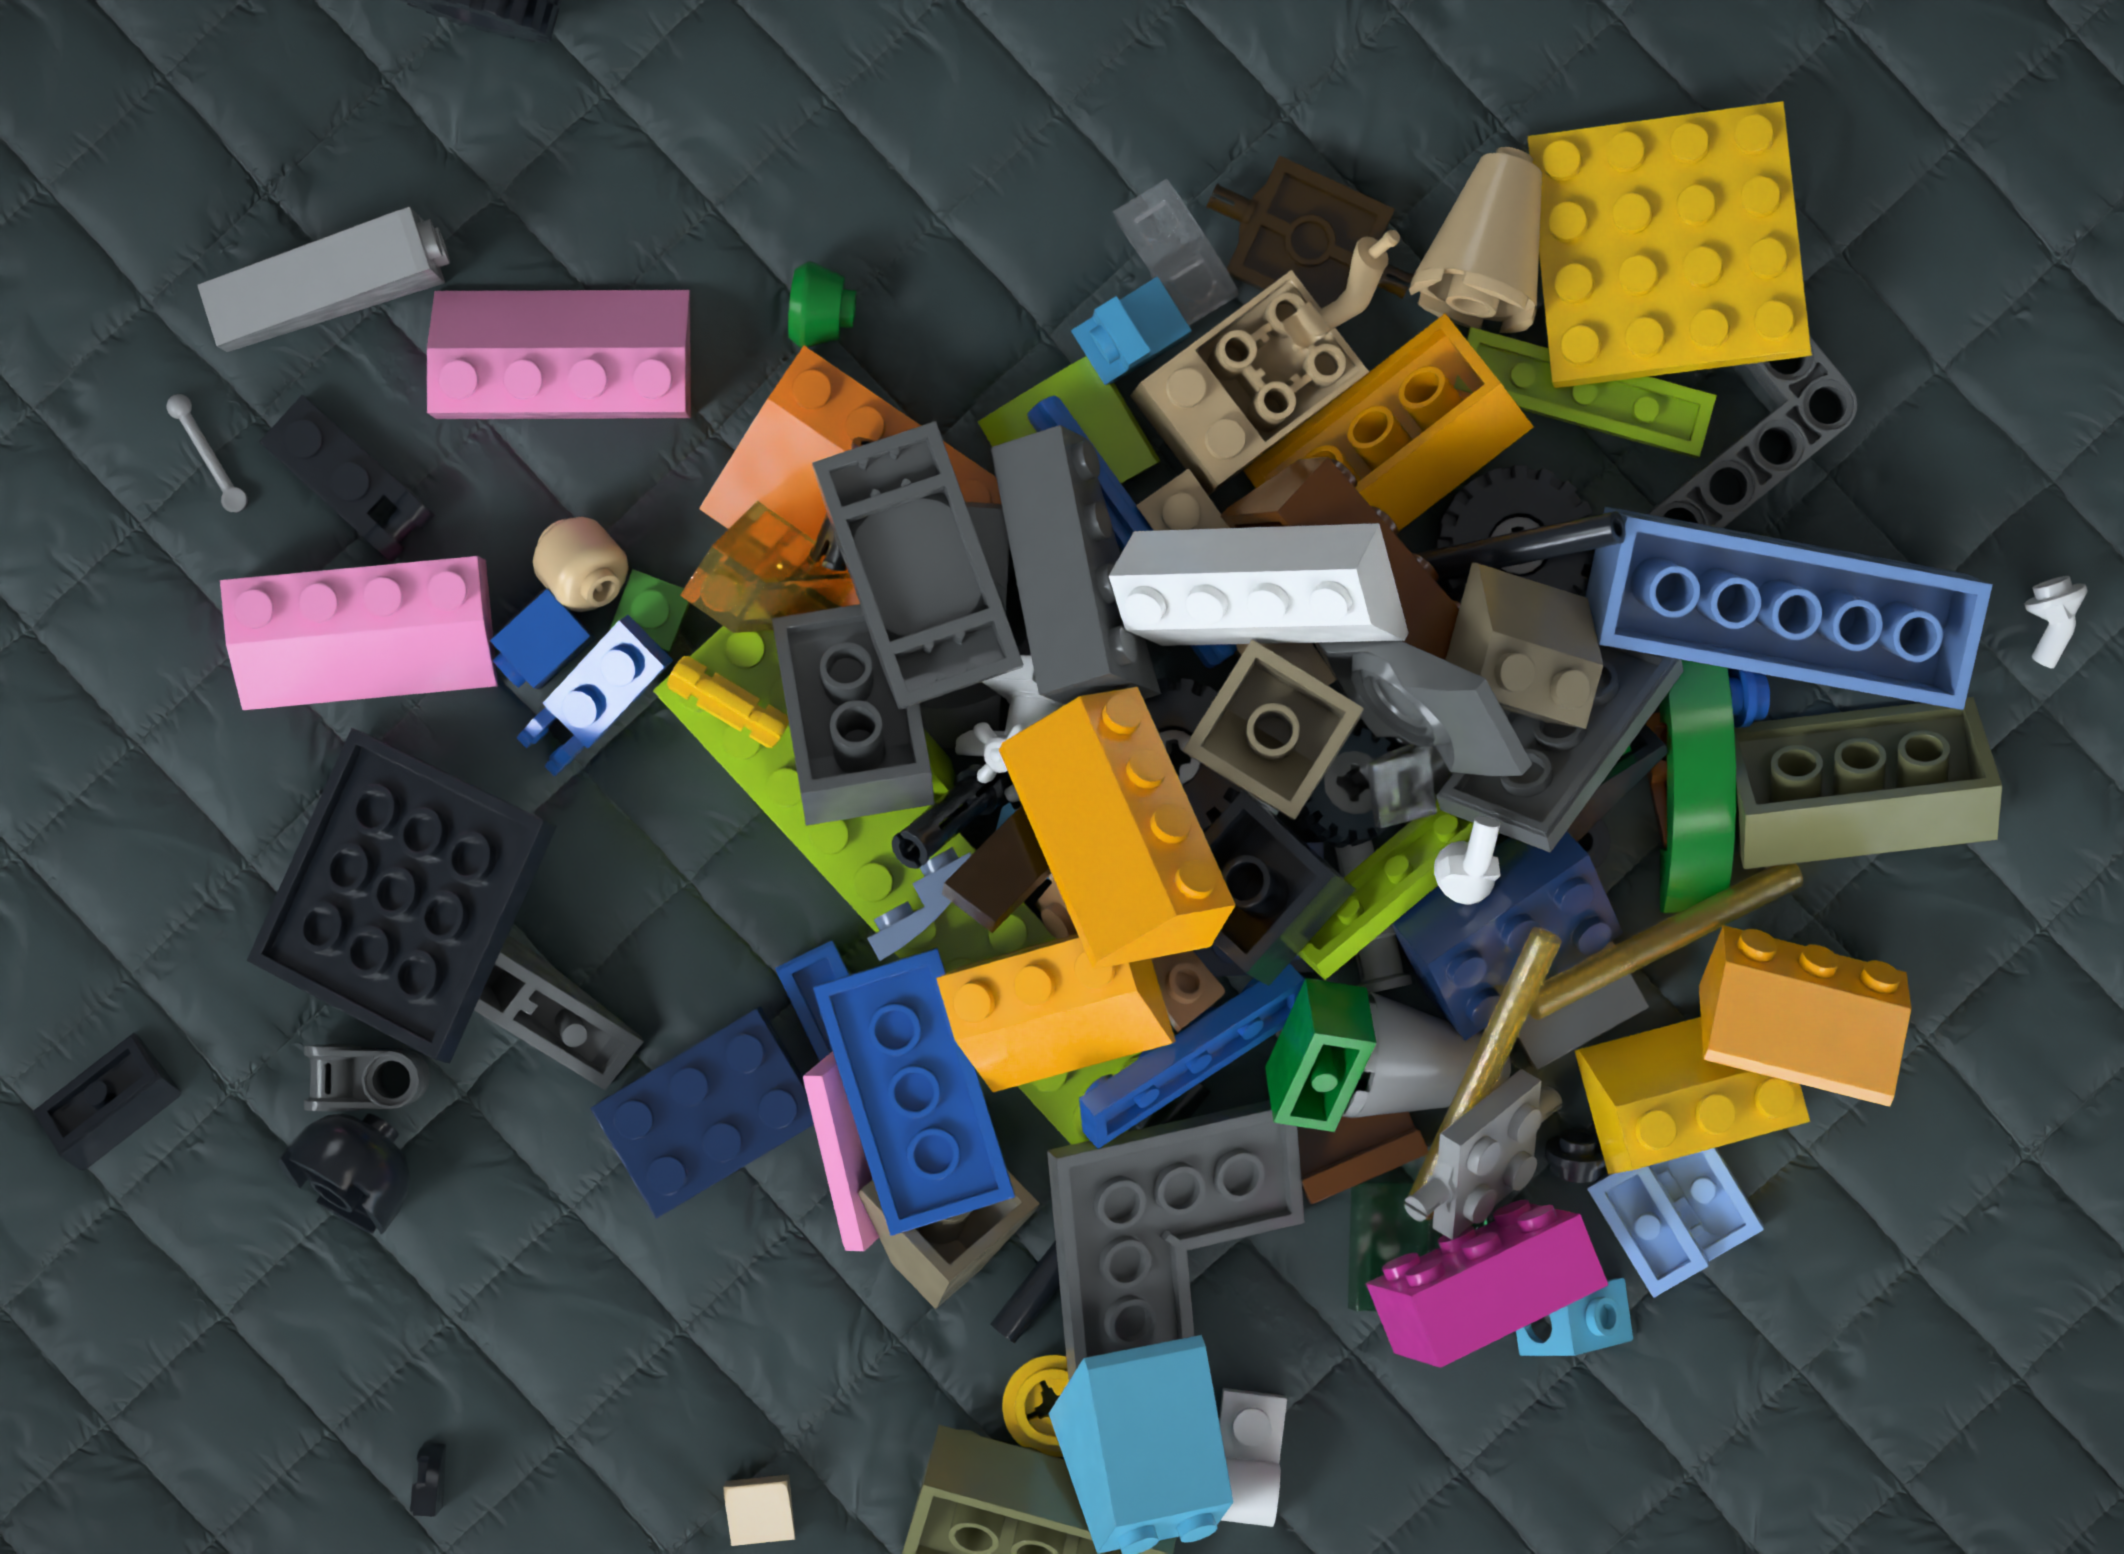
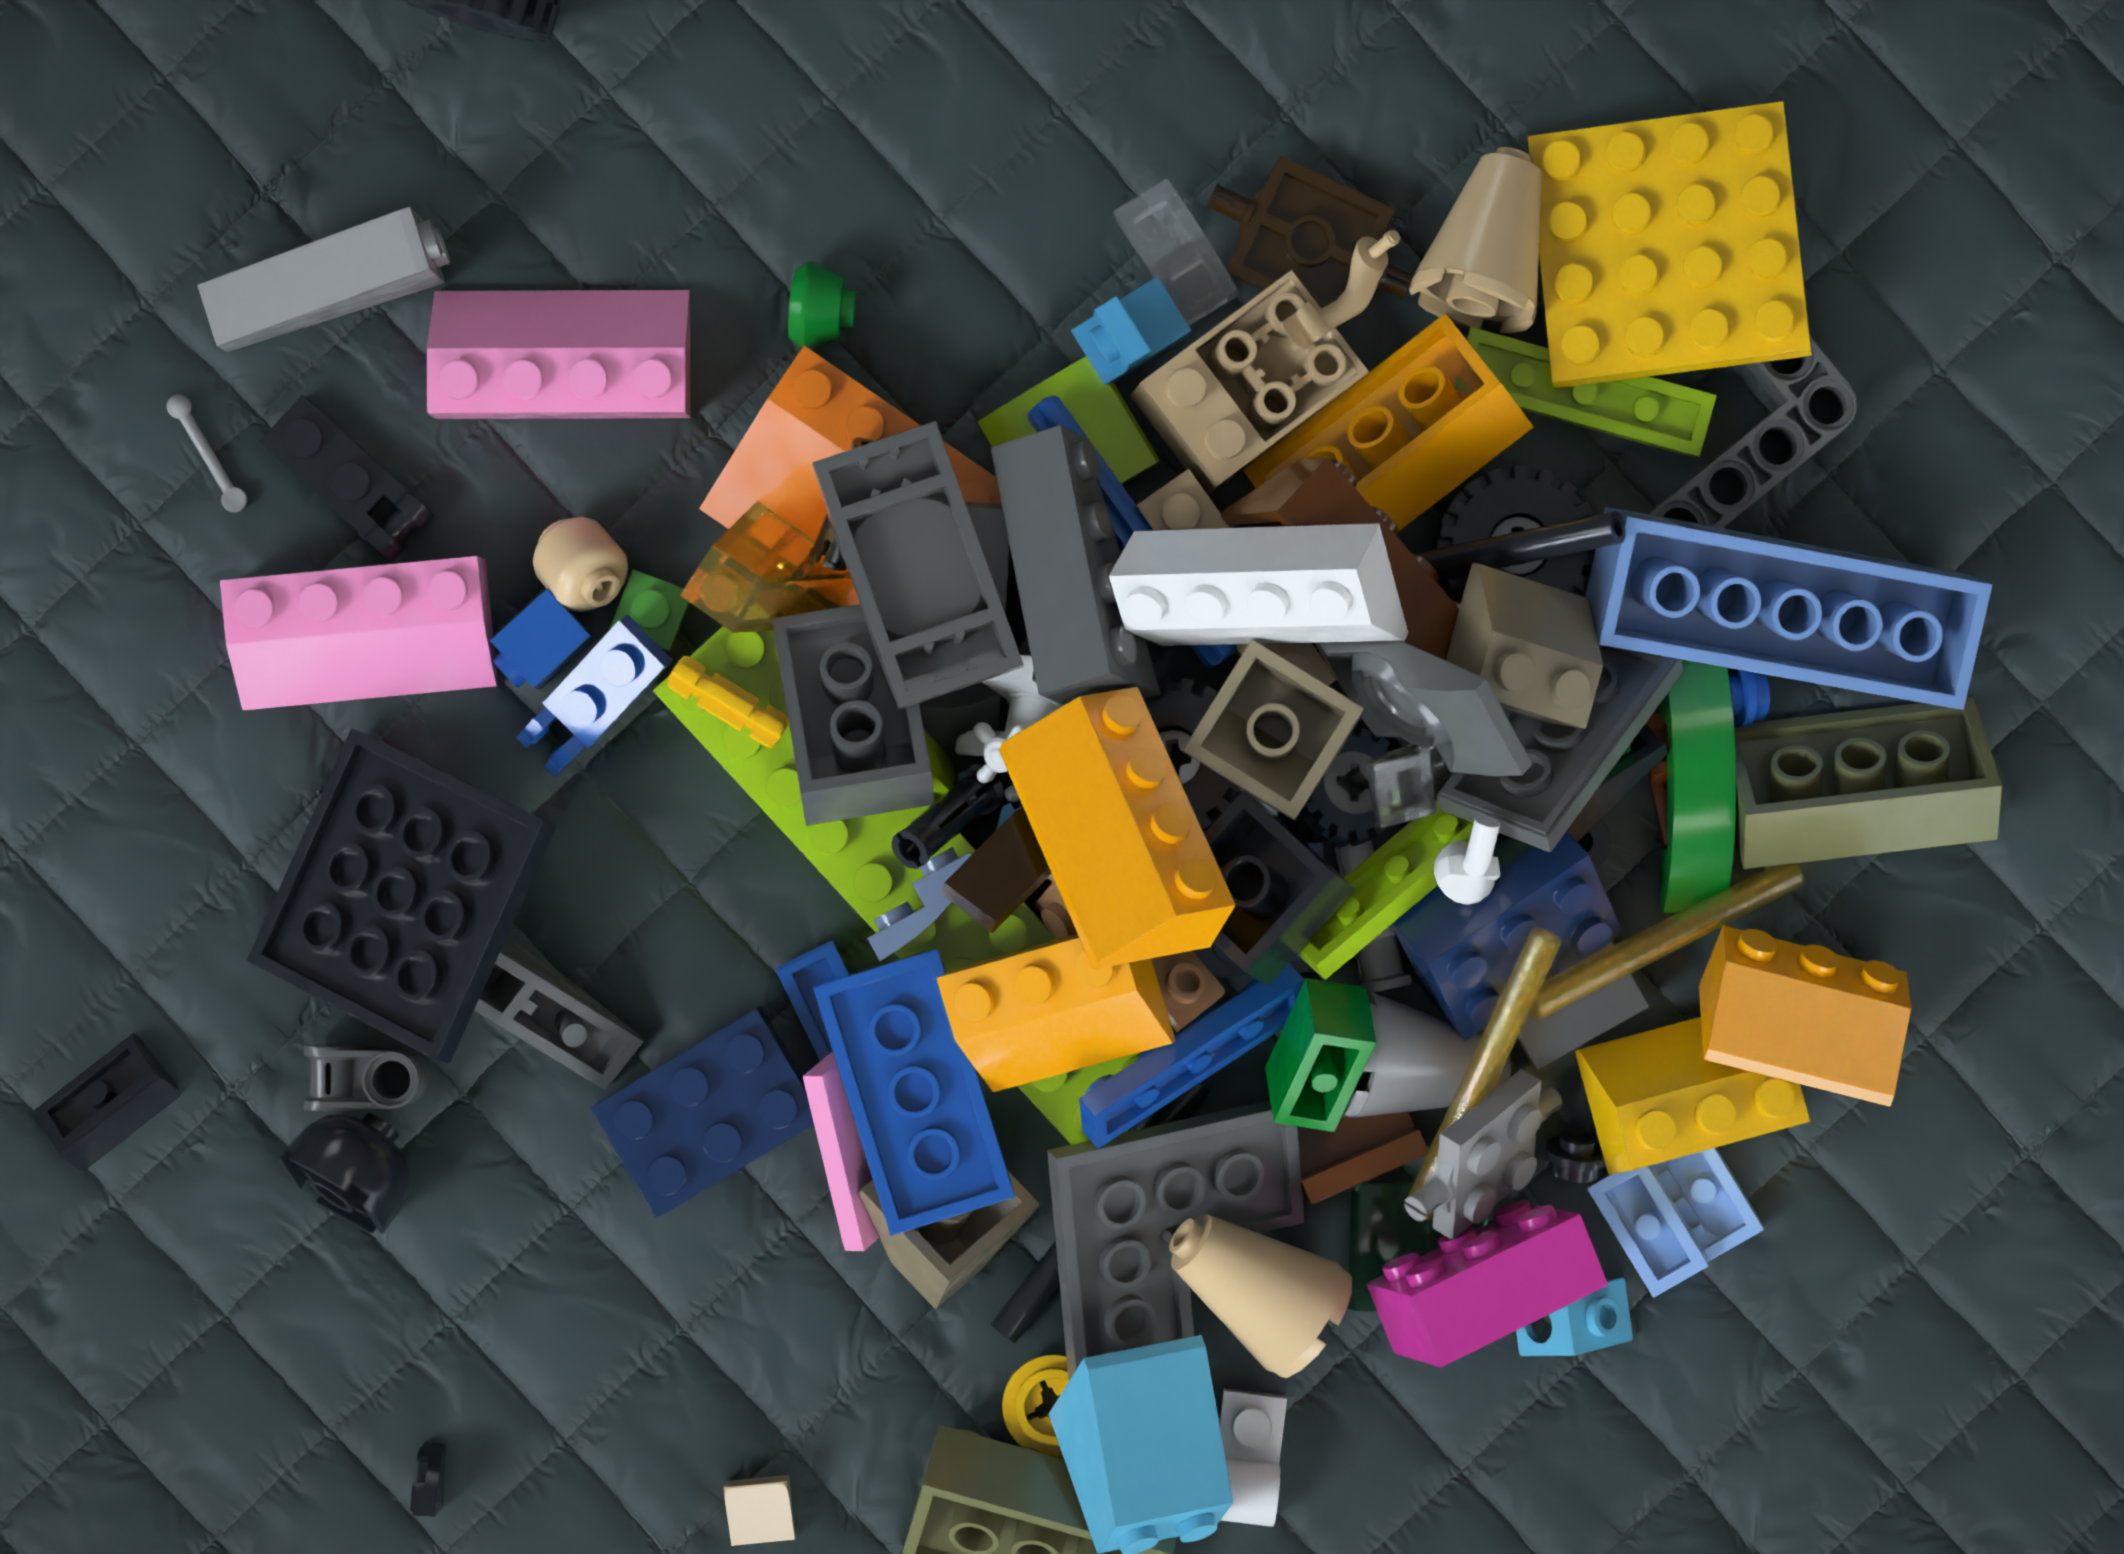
white plate [2024,576,2088,668] -> none
none -> tan cone [1169,1214,1352,1378]

